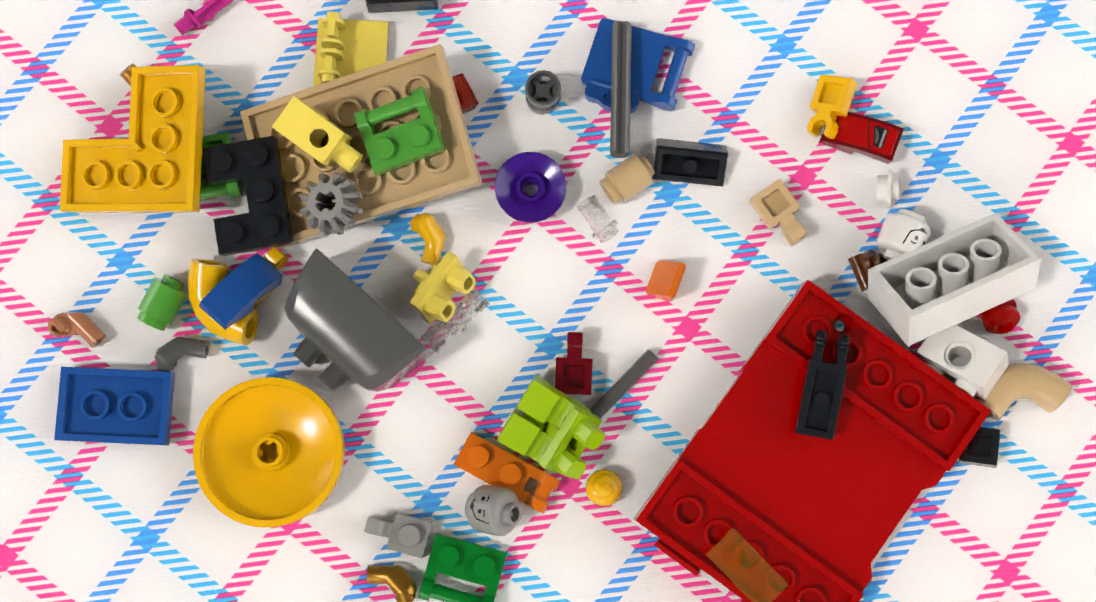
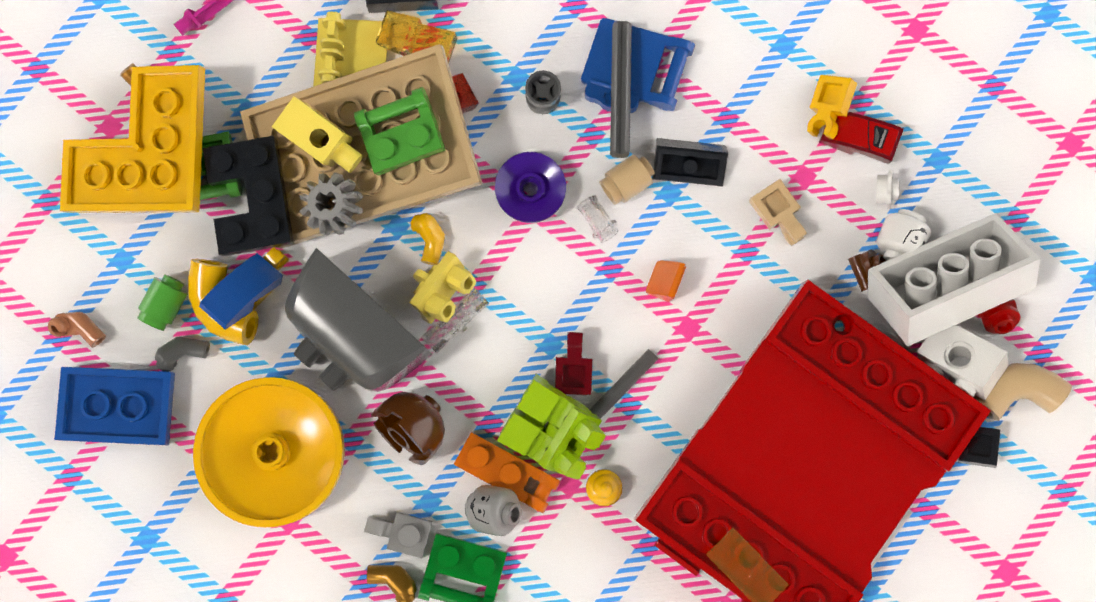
black hinge [794,330,850,440] -> none
none -> reddish brown cylinder [371,392,445,465]
none -> clear yellow slope [375,10,458,64]

